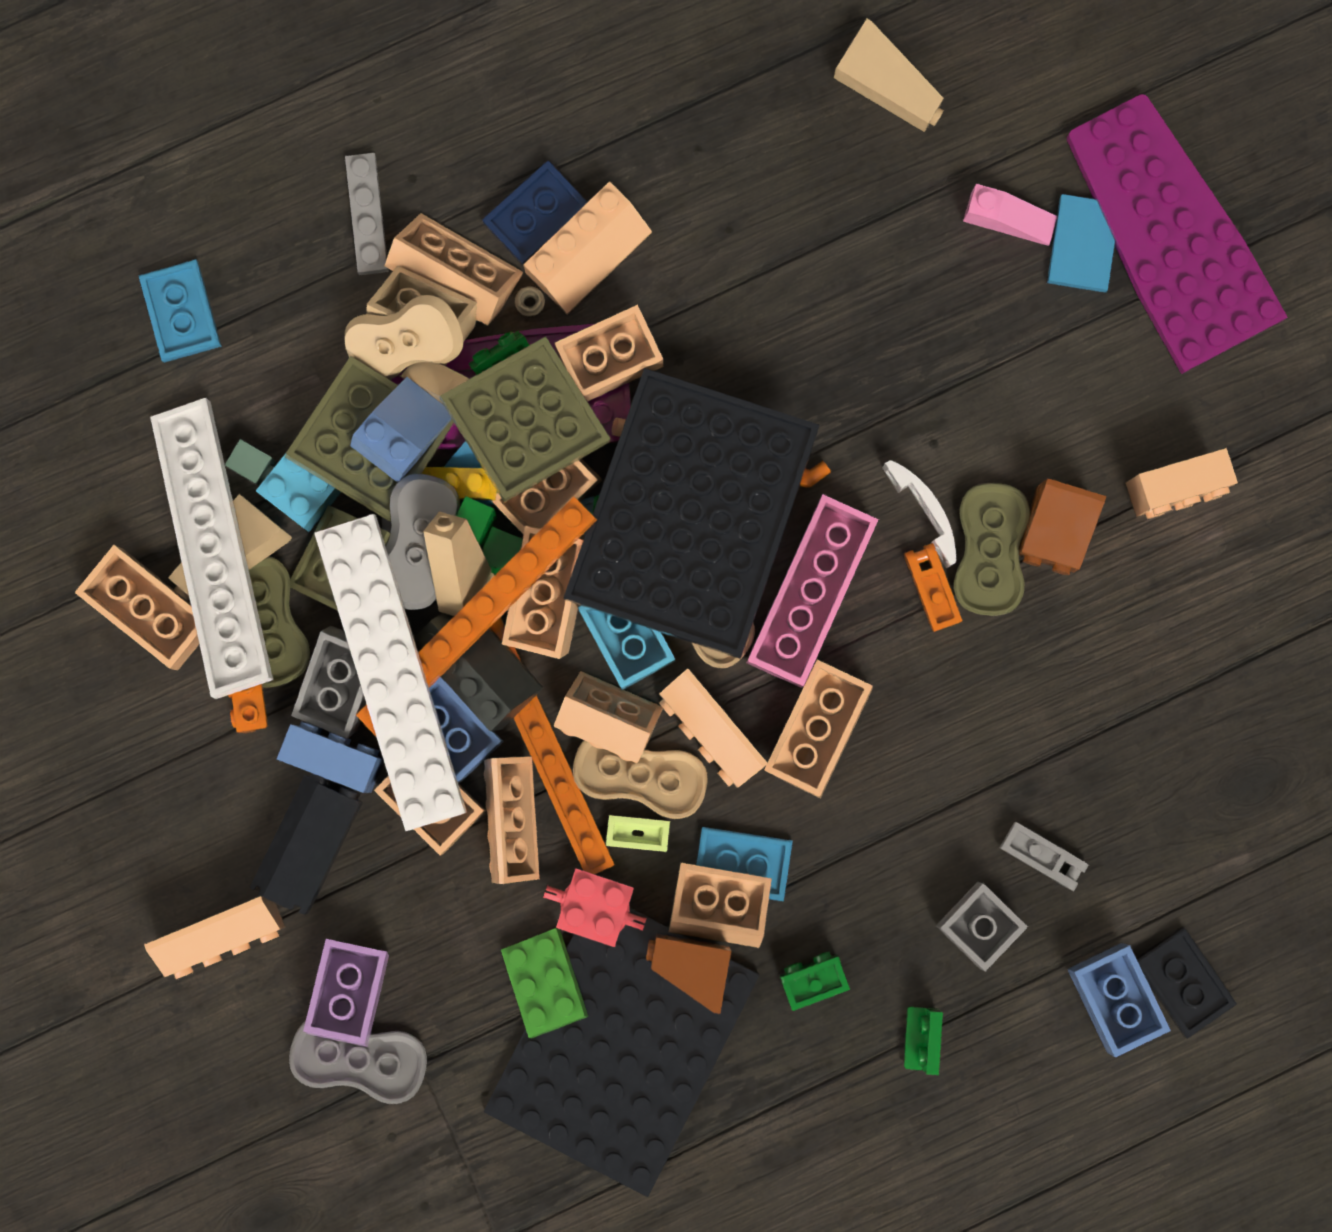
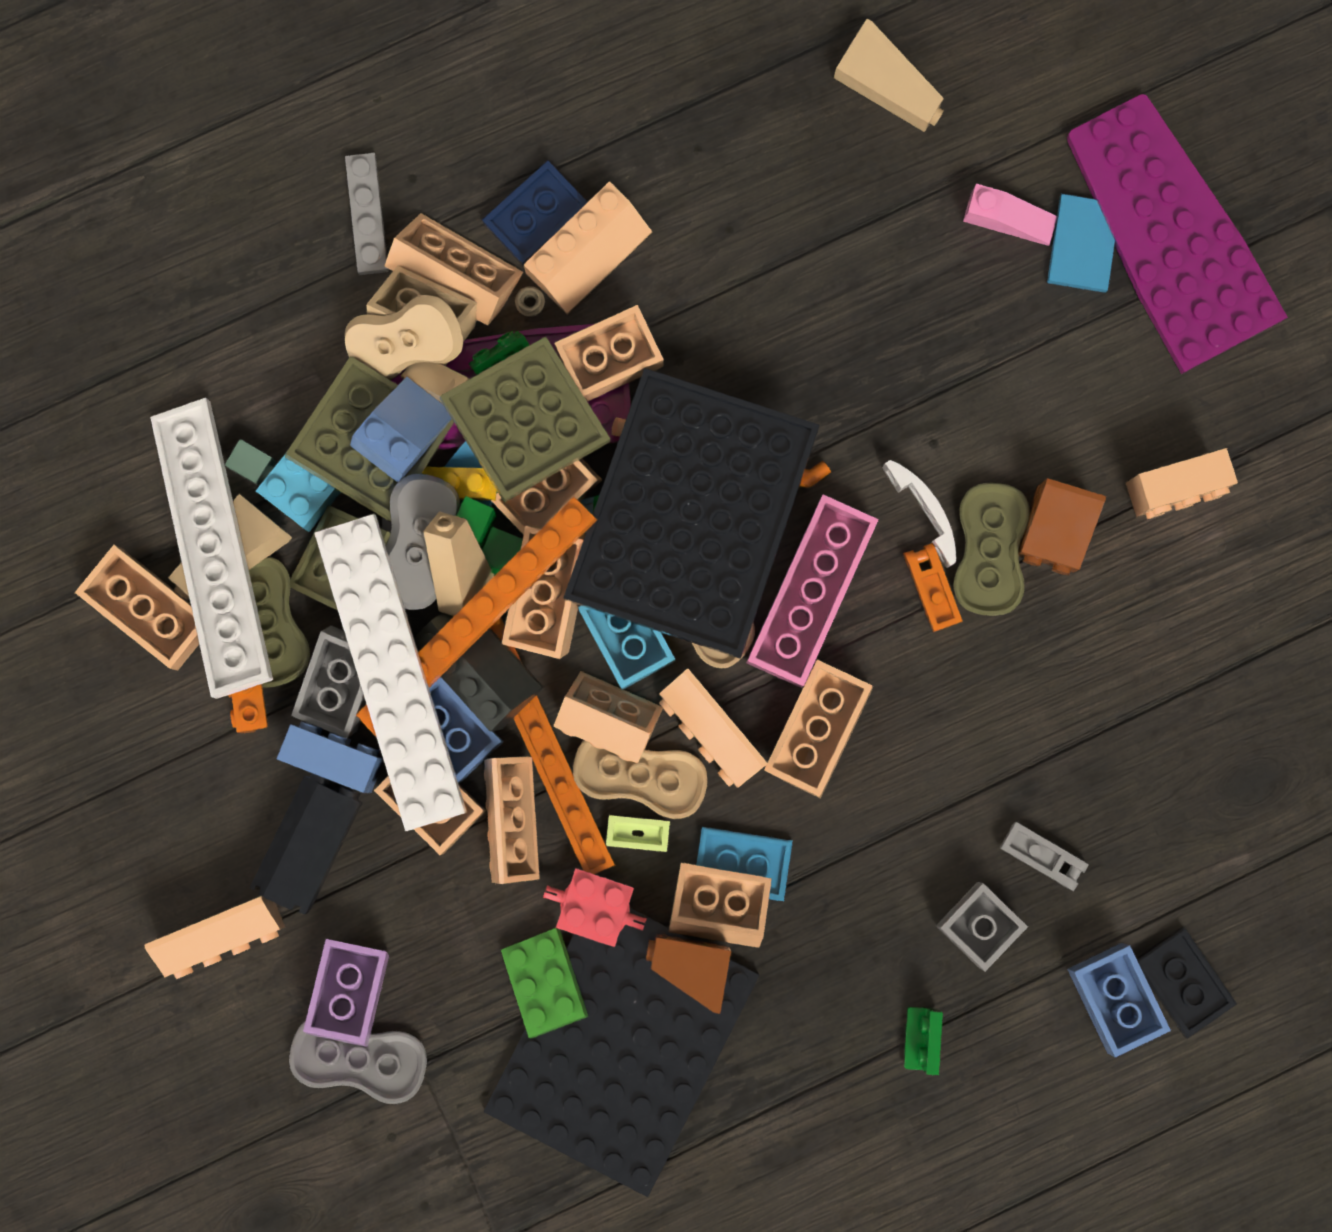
dark azure tile [138,260,222,363] -> none
green bracket [779,951,850,1011] -> none

